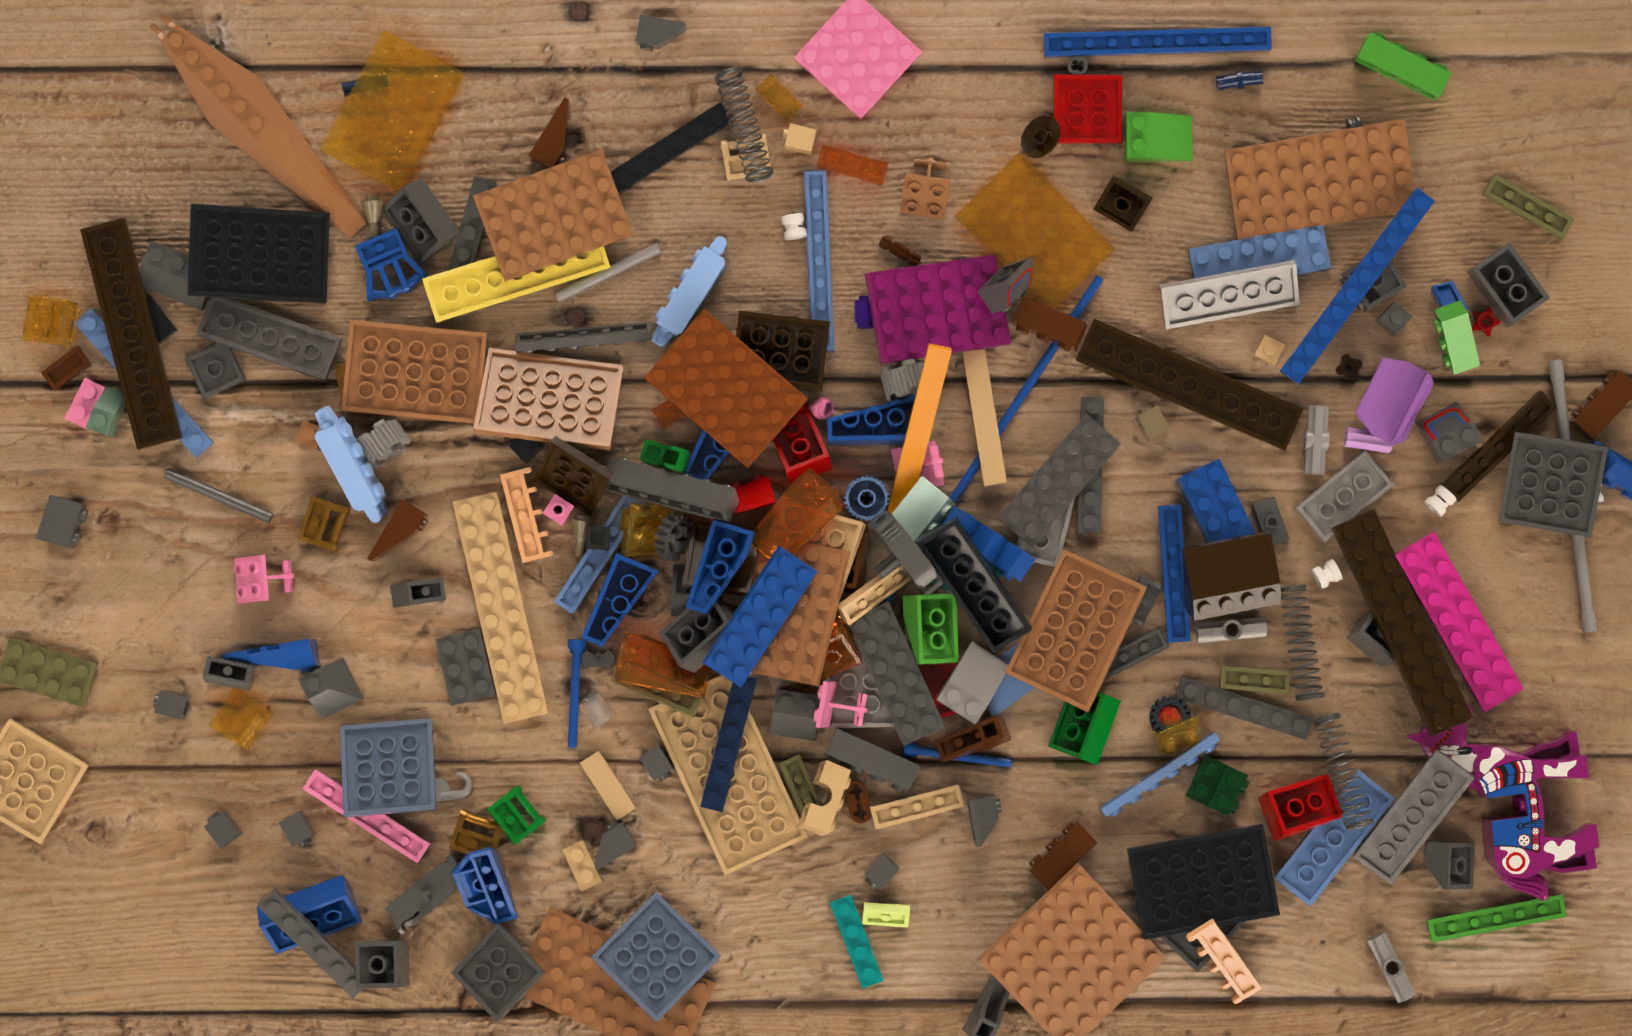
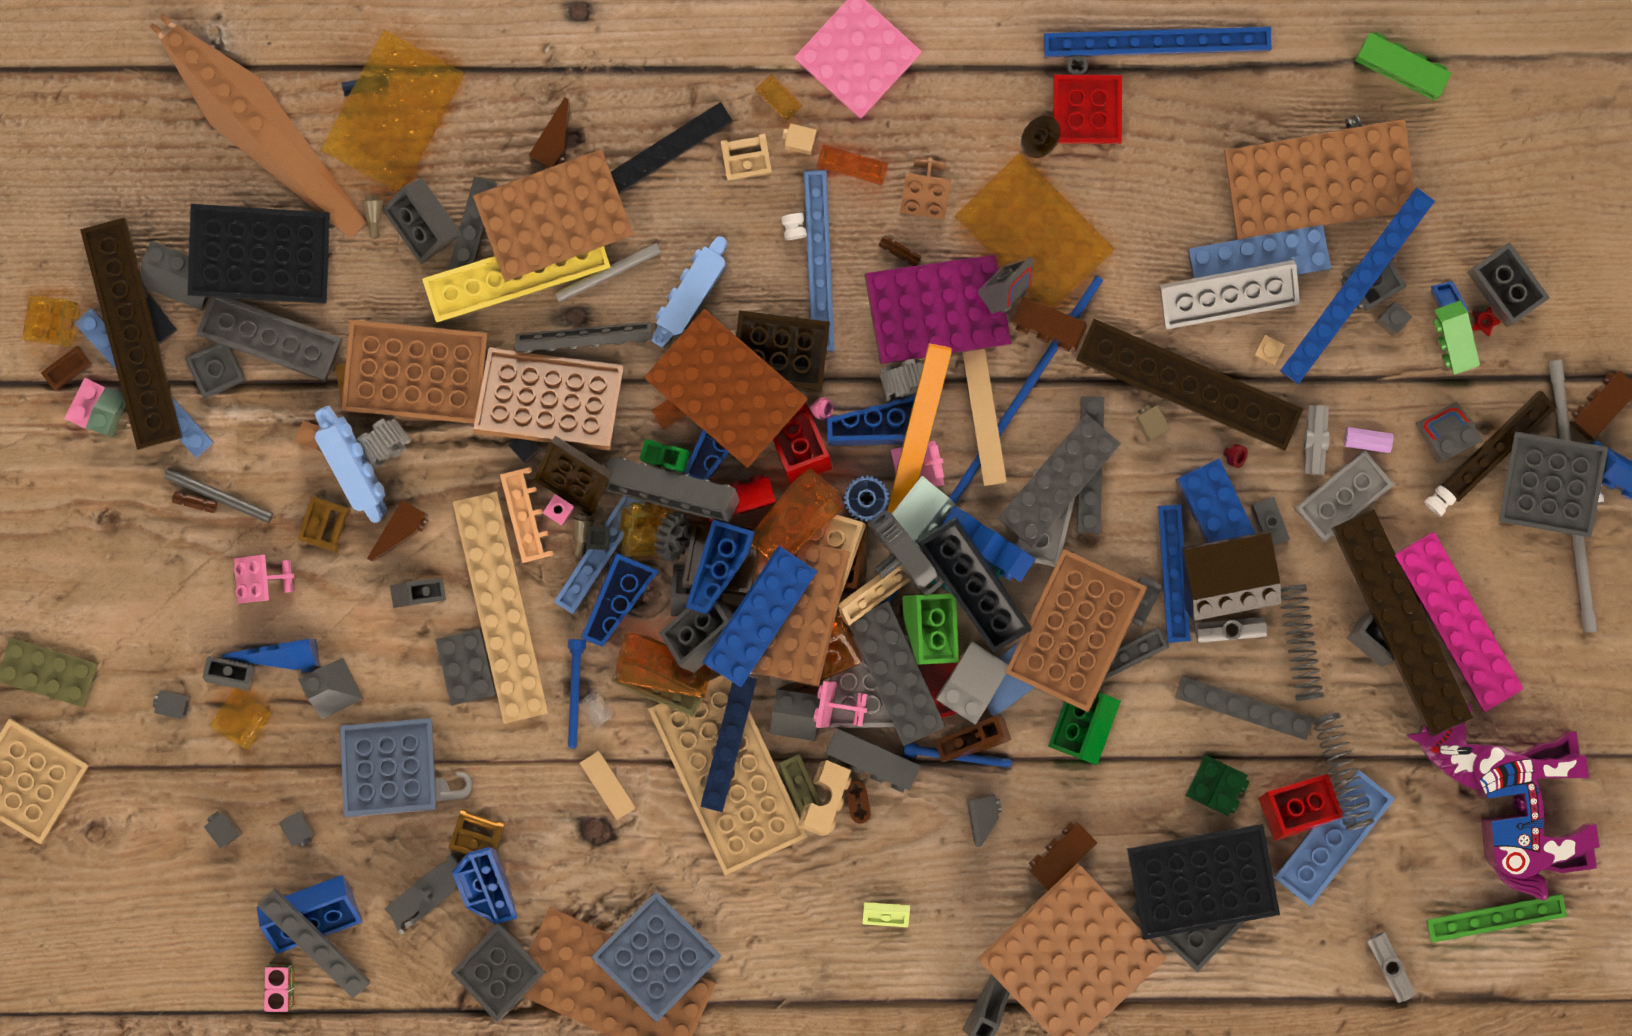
dark grey slope [35,495,88,548] -> none
bright pink plate [303,769,431,863] -> none
blue plate [355,228,429,301] -> none
dark grey slope [355,940,410,989] -> none
green plate [486,785,547,846] -> none
tan plate [563,840,603,891] -> none
dark grey piece [581,649,616,669] -> none
dark grey slope [595,821,638,870] -> none
dark grey slope [635,14,686,52] -> none
dark grey brick [639,745,674,782] -> none
dark grey piece [715,67,774,183] -> none
teal plate [830,894,884,989] -> none
dark purple brick [854,295,873,329] -> none
dark grey brick [864,852,900,890] -> none
tan plate [870,784,964,830] -> none
dark brown slope [1093,175,1153,232] -> none
medium blue plate [1099,732,1220,817] -> none
bright green slope [1124,112,1193,162] -> none
clear yellow plate [1149,695,1202,755] -> none
light nougat hinge [1186,918,1262,1004] -> none
dark blue pin [1216,70,1263,91] -> none
olive plate [1219,666,1291,694] -> none
white wheel [1311,559,1343,589] -> none
dark brown plate [1336,354,1362,381] -> none
flat silver plate [1353,748,1475,884] -> none
medium lavender helmet [1355,357,1434,445] -> none
dark grey slope [1424,841,1475,890] -> none
olive plate [1482,174,1574,239] -> none
none -> reddish brown axle [172,491,217,513]
none -> bright pink piece [264,963,295,1012]
none -> dark red tile [1223,444,1248,468]

